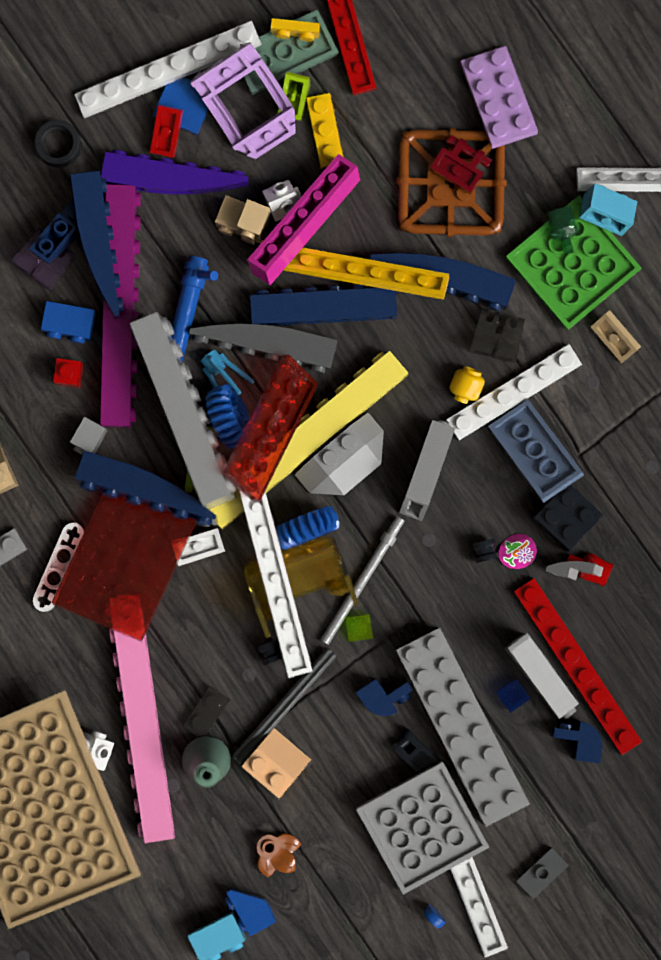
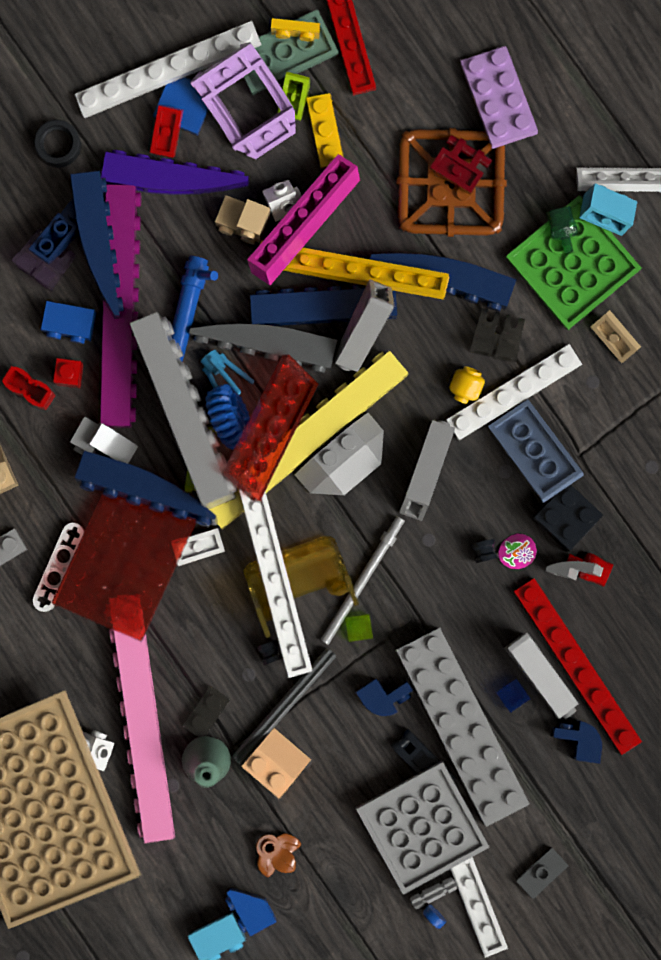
blue gear [275,506,340,550] -> none
none -> red brick [2,366,56,410]
none -> light grey slope [87,423,138,464]
none -> light grey slope [335,279,394,372]
none -> light grey axle [410,877,457,909]

